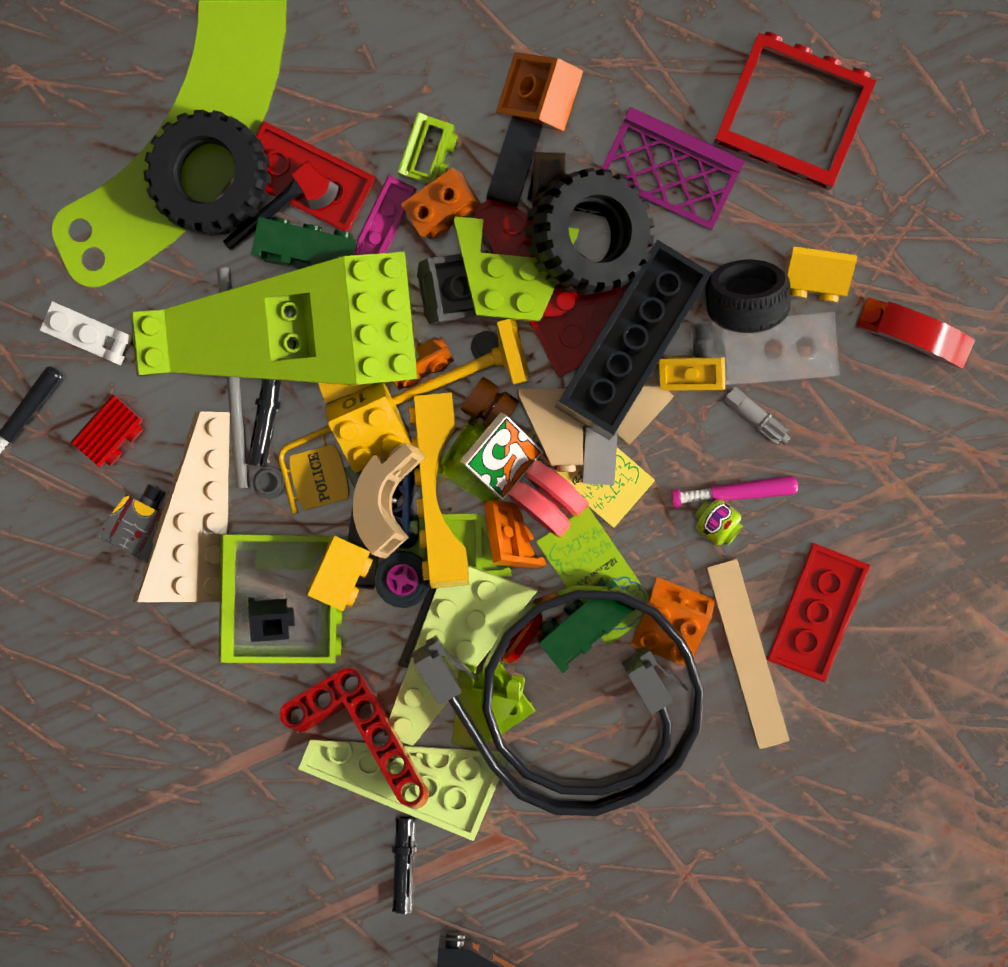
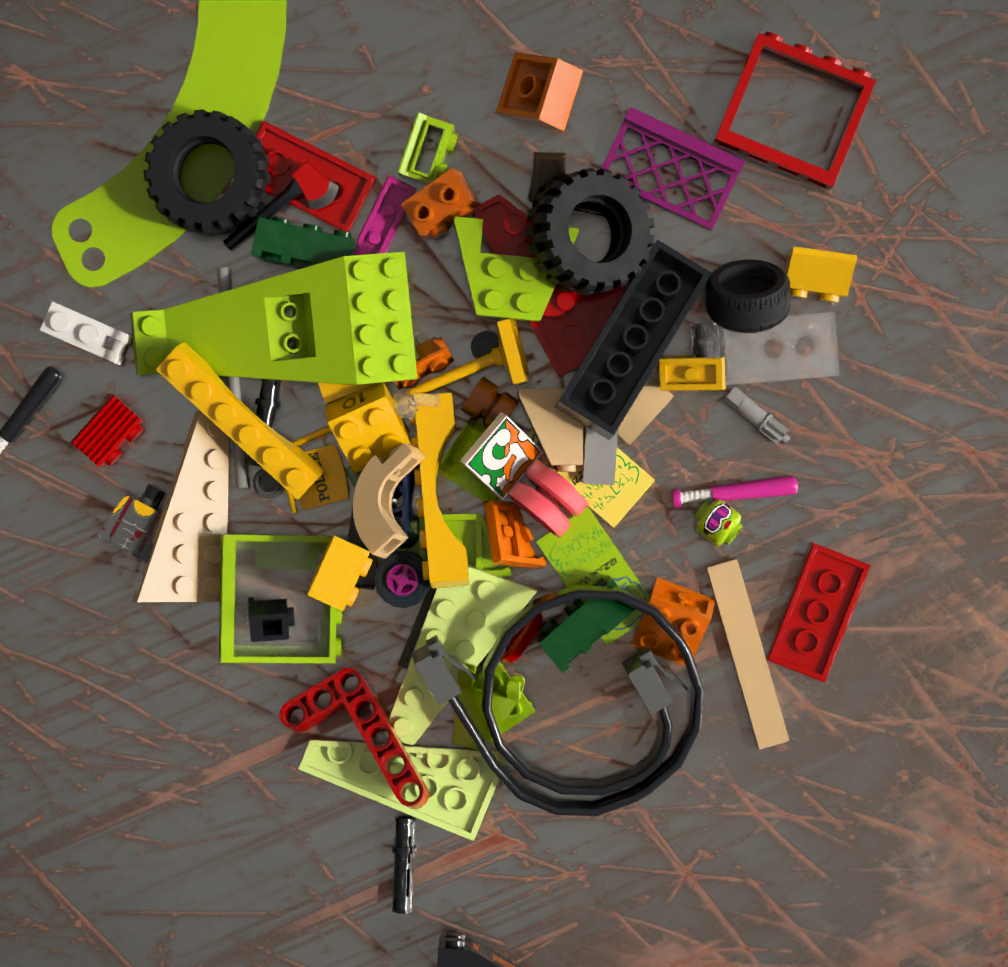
dark grey slope [417,250,489,324] -> none
black beam [486,116,543,209] -> none
red arch [857,297,975,369] -> none
none -> yellow arch [156,342,325,500]
none -> clear plate [392,391,439,420]

